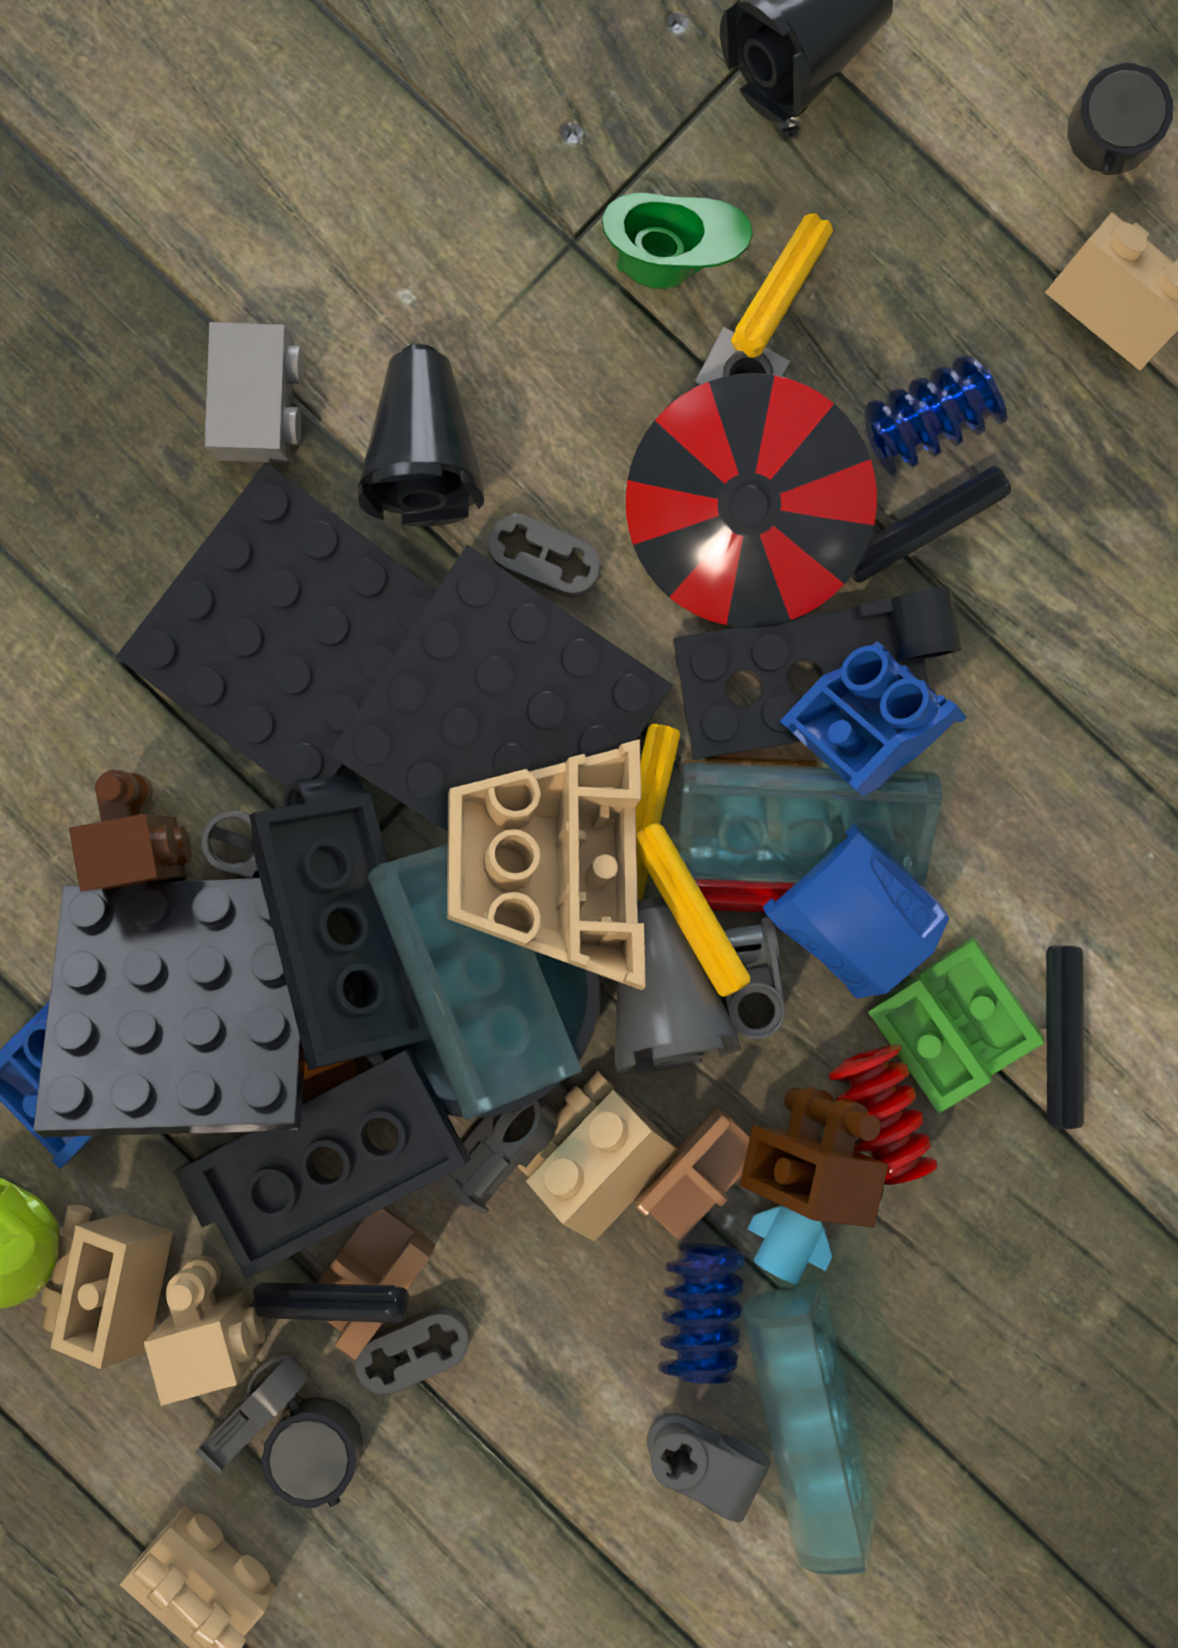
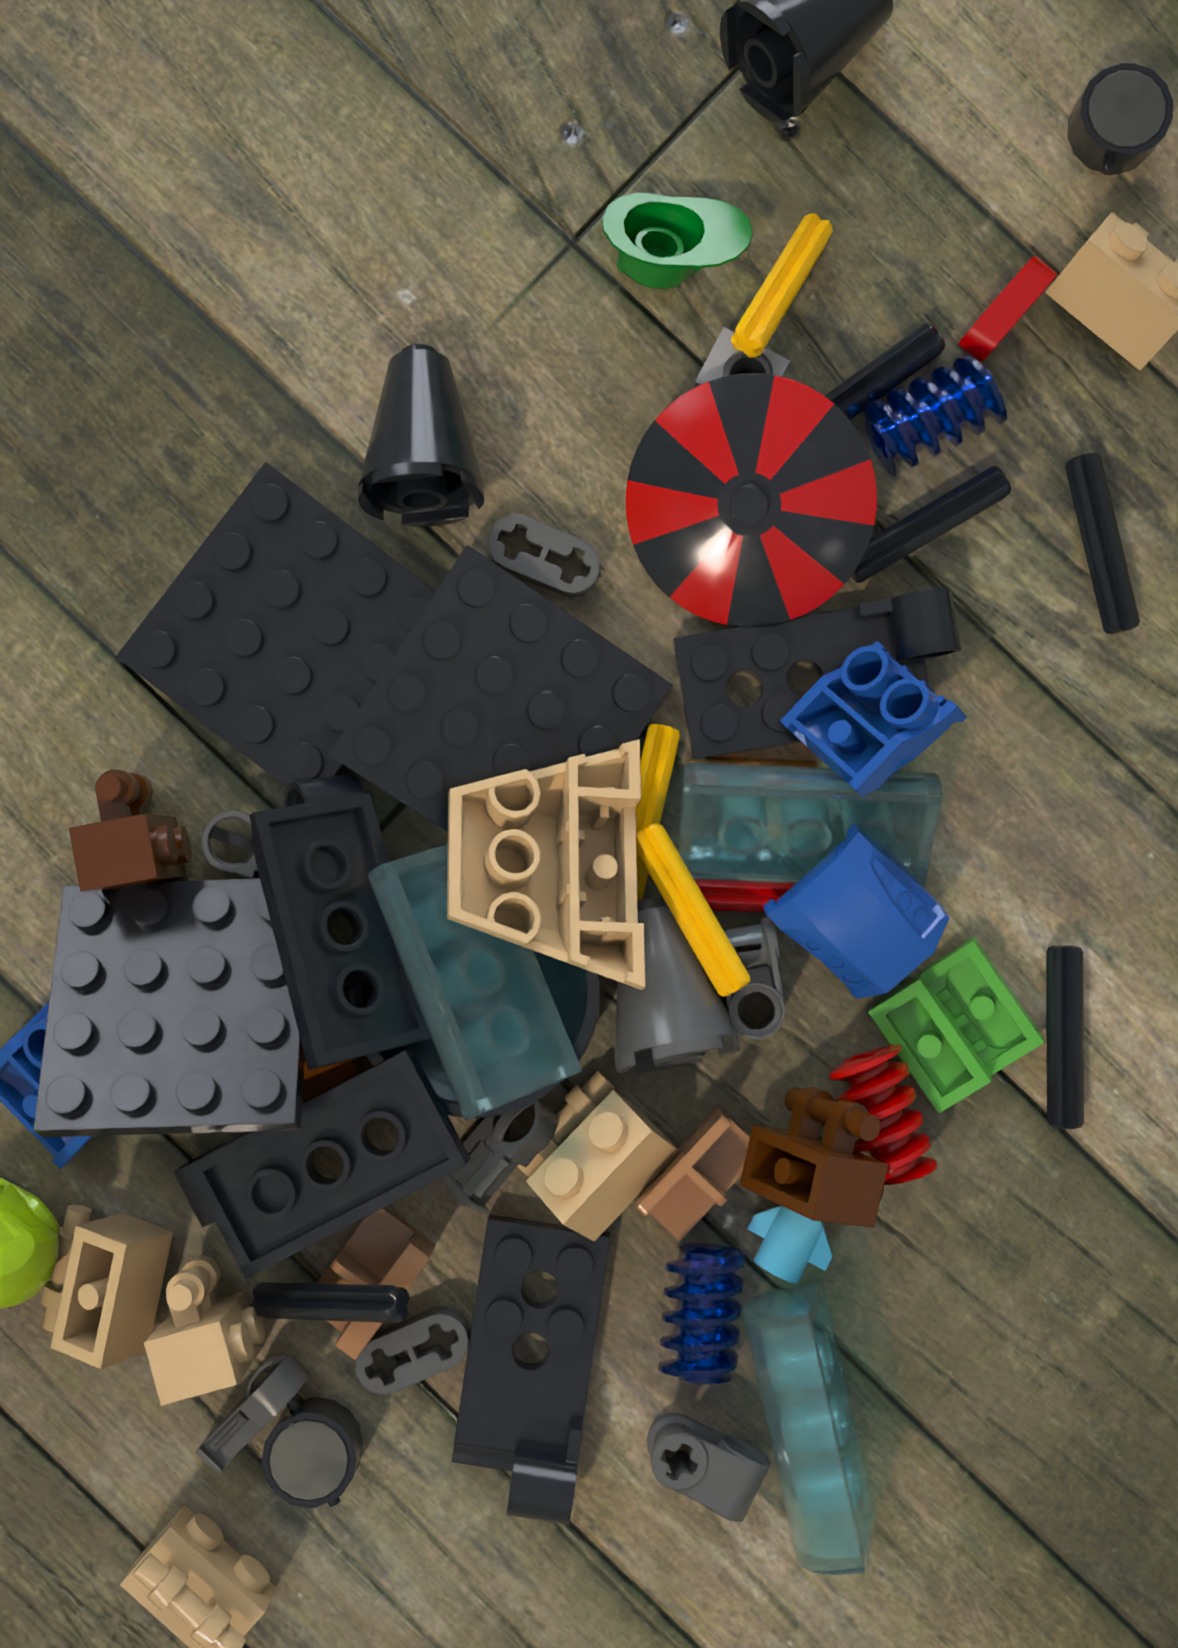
light grey brick [205,322,304,463] -> none
none -> black hinge [452,1214,610,1525]
none -> black axle [825,323,946,420]
none -> red beam [957,255,1058,365]
none -> black axle [1065,453,1140,634]

